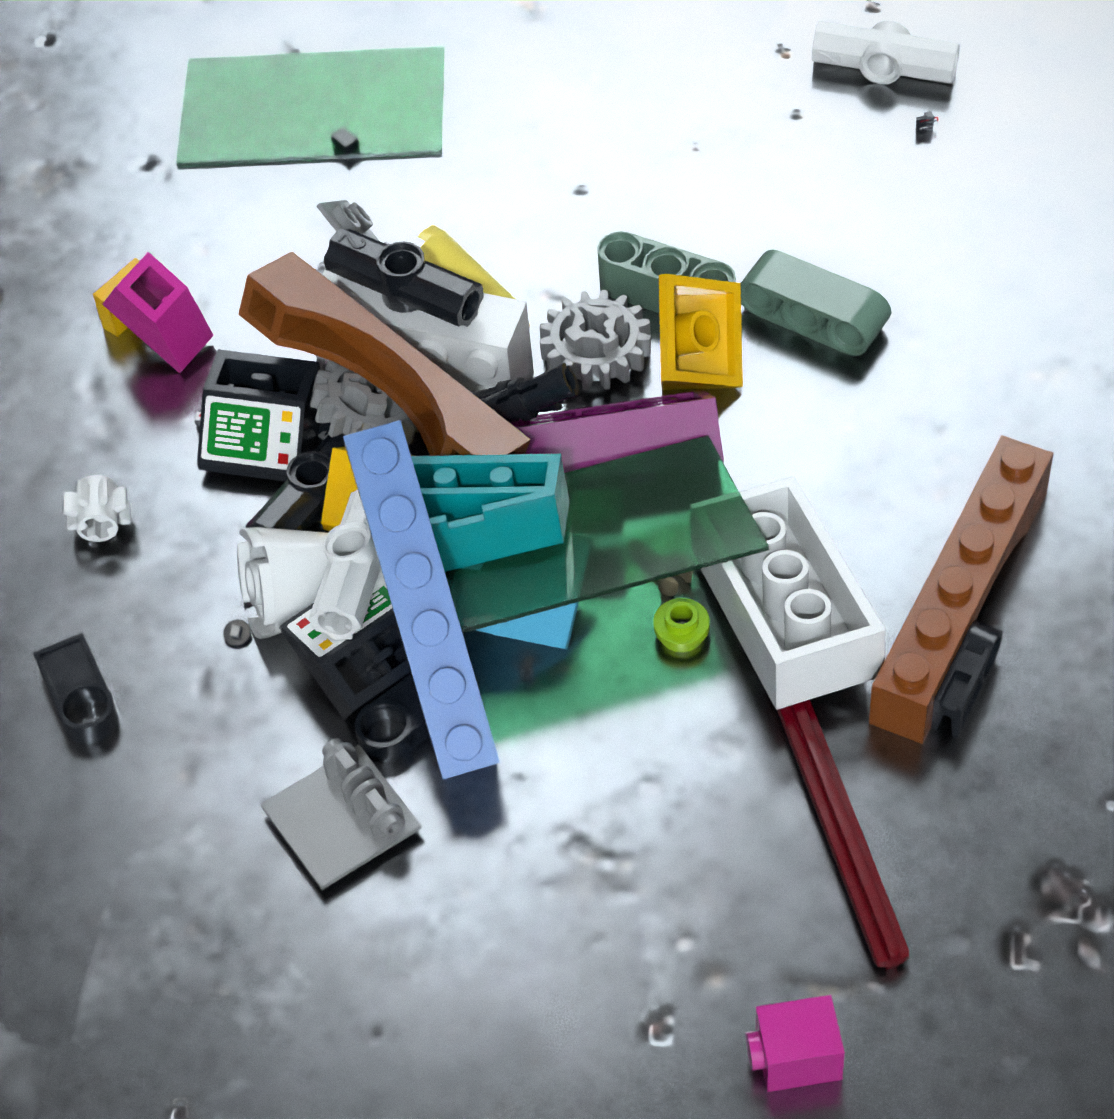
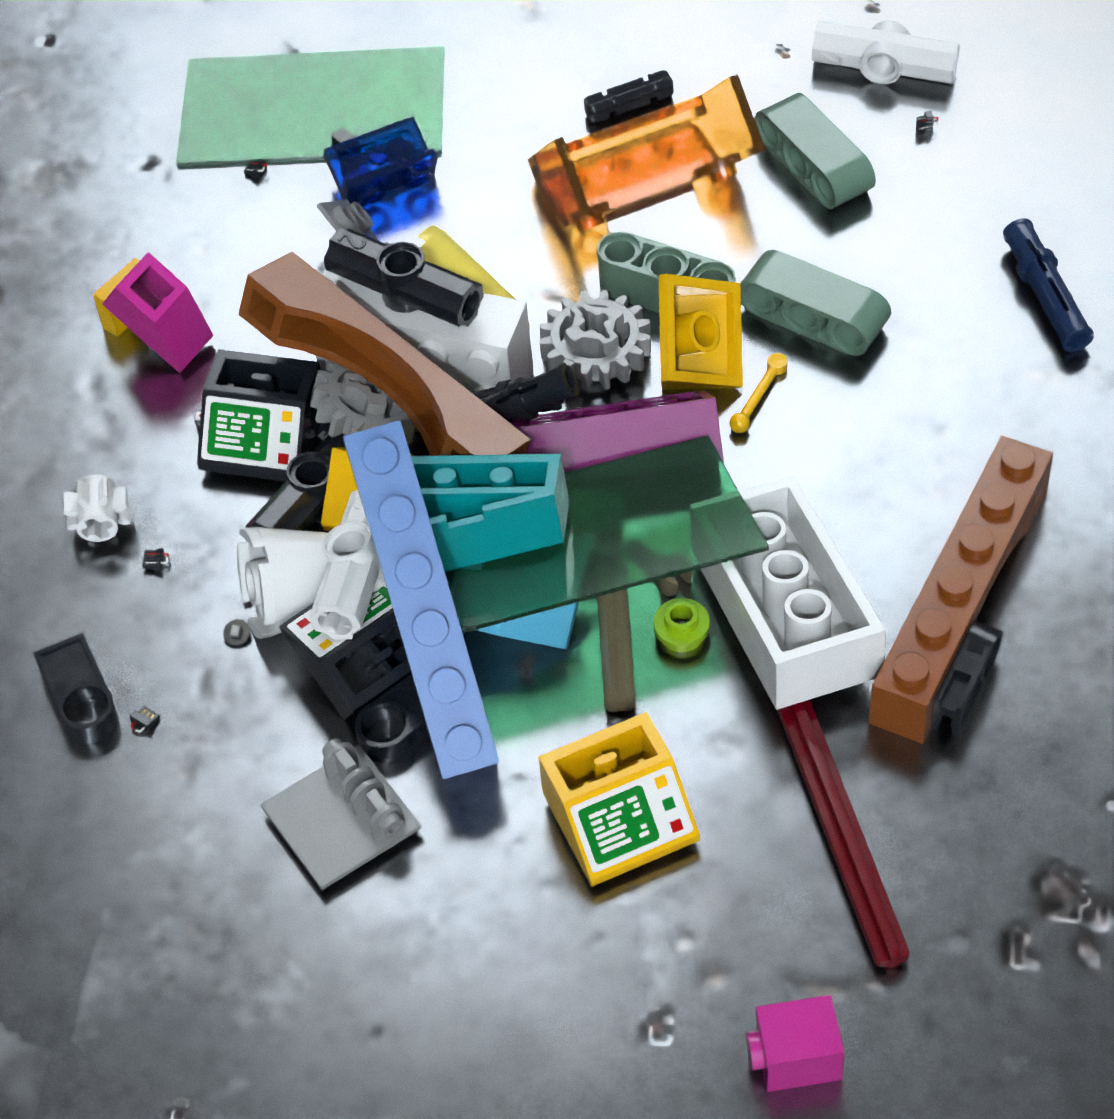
none -> piece [130,706,160,733]
none -> black piece [142,548,169,571]
none -> black piece [243,159,268,179]
none -> clear blue bracket [323,116,438,206]
none -> clear orange windscreen [527,74,766,233]
none -> slope [538,712,700,887]
none -> black axle [583,70,674,124]
none -> dark tan axle [596,563,636,713]
none -> yellow hinge [729,353,788,433]
none -> sand green beam [754,92,876,209]
none -> dark blue pin [1002,218,1094,352]

